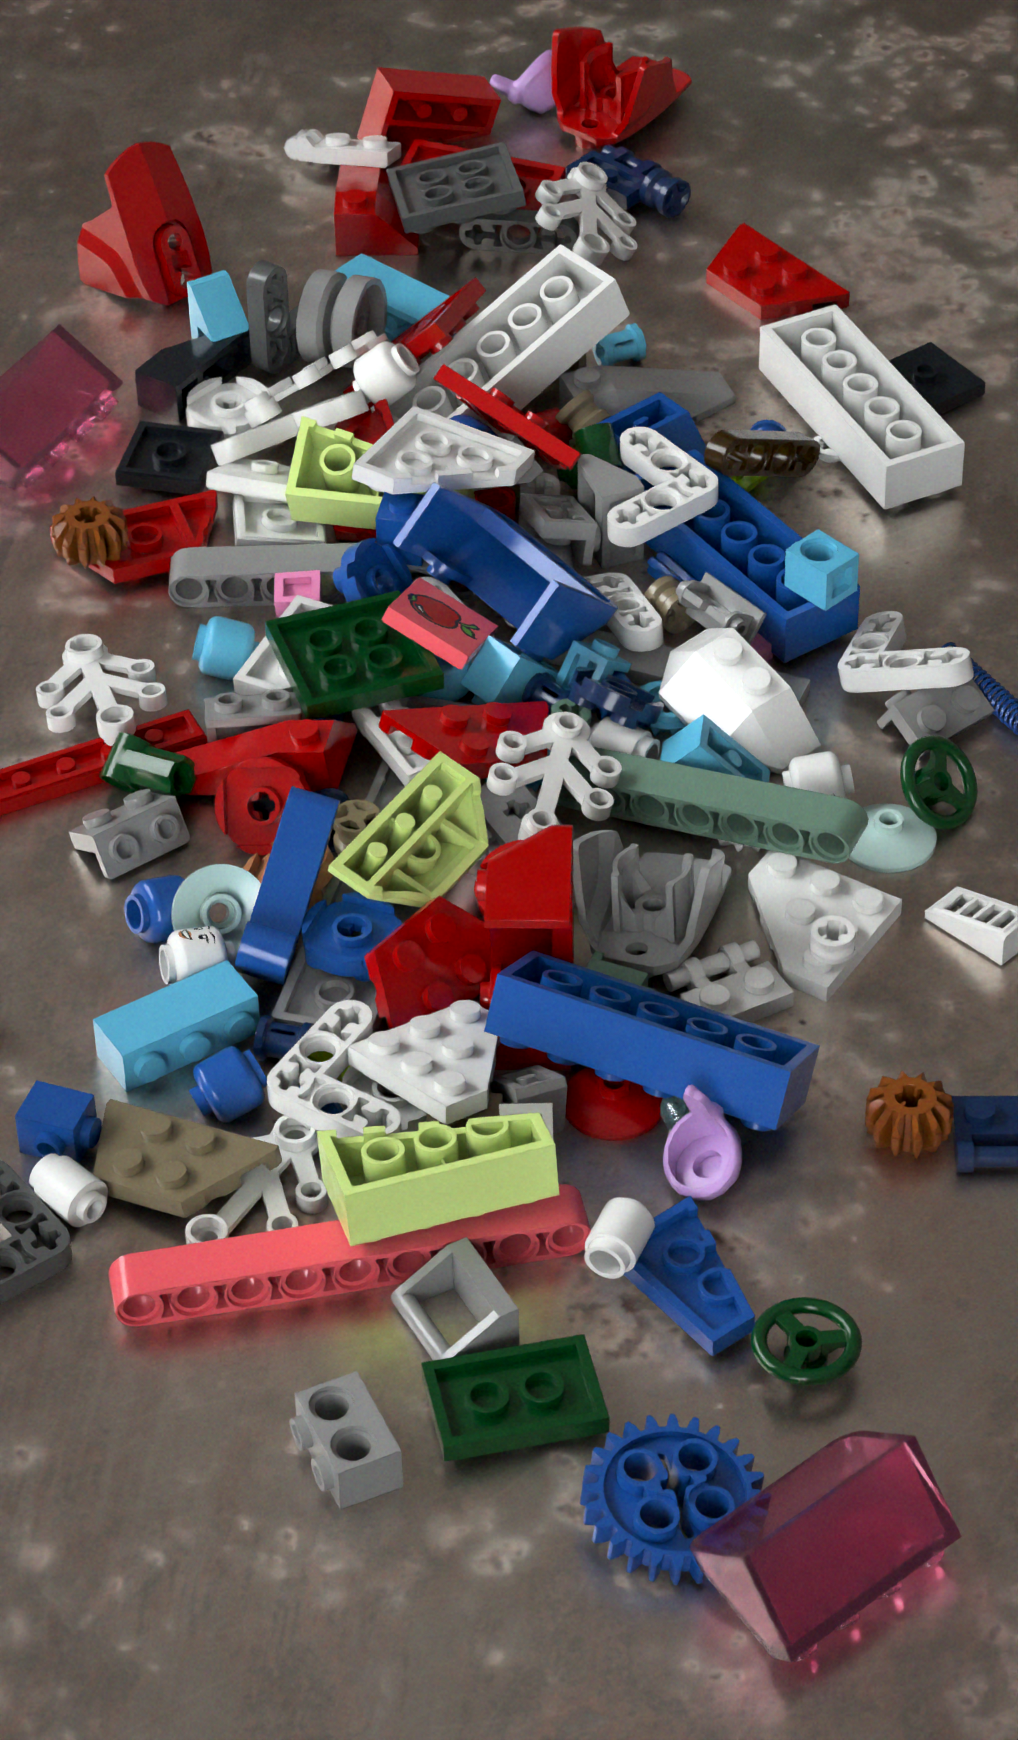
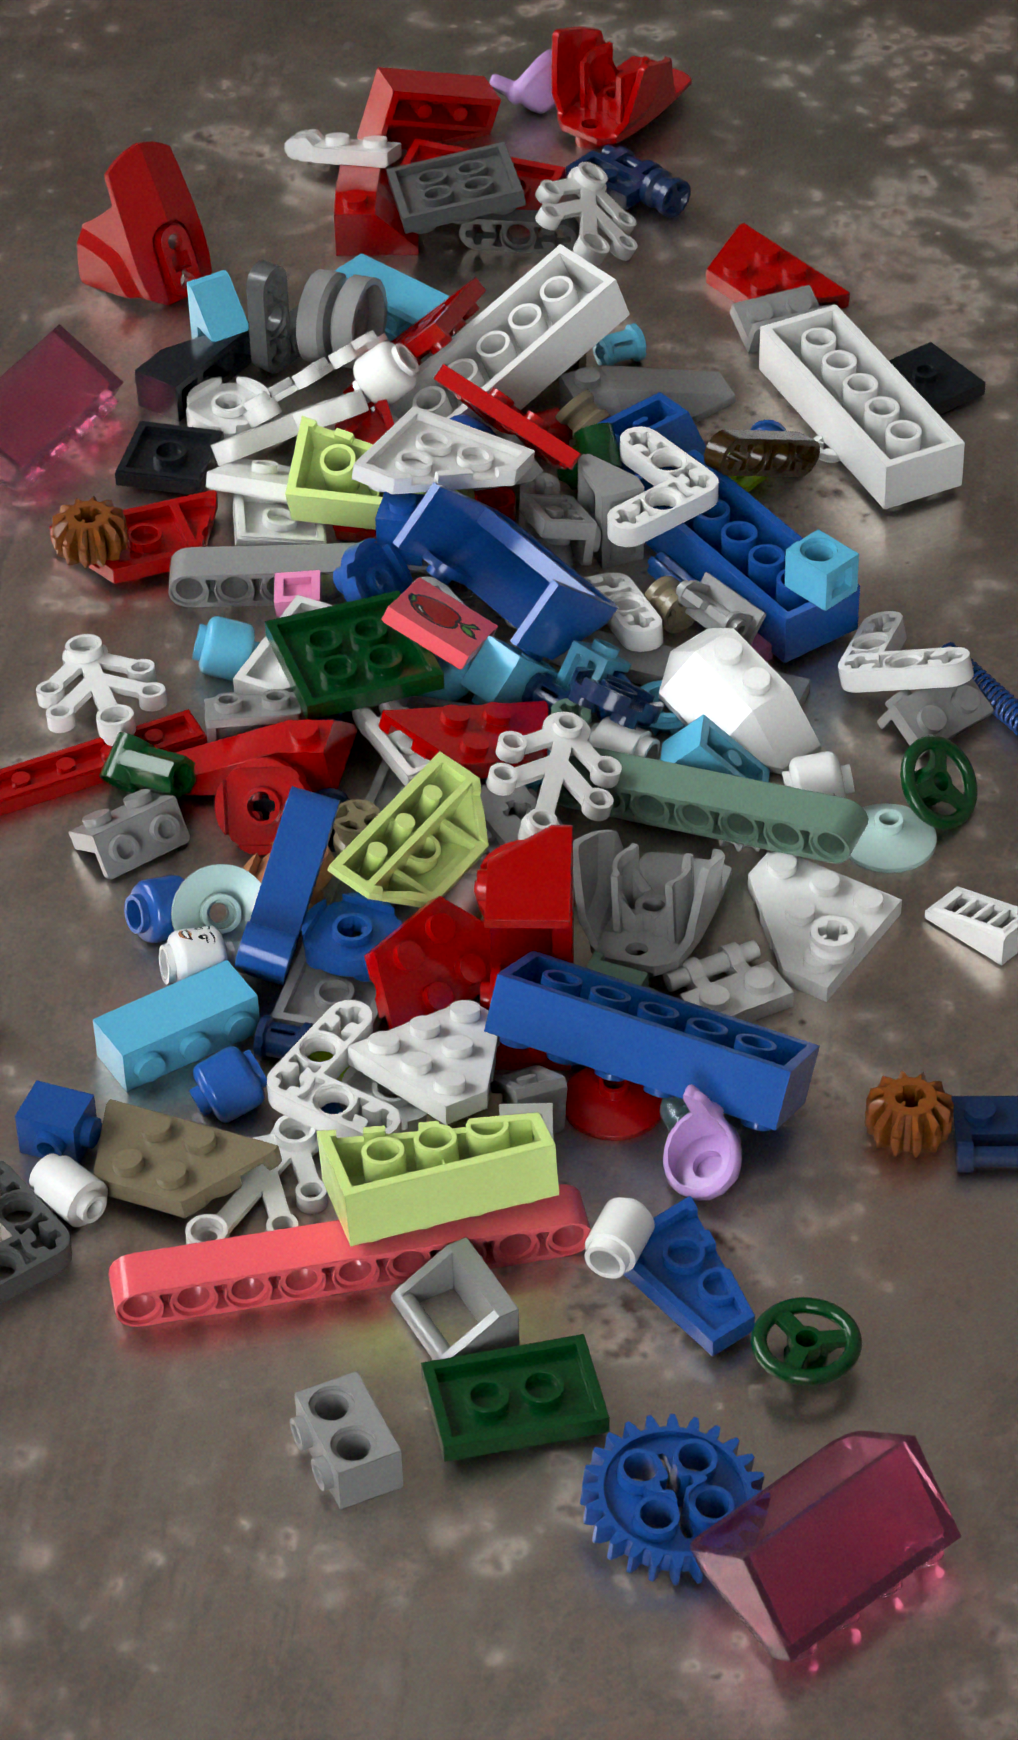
none -> light grey bracket [730,285,829,354]

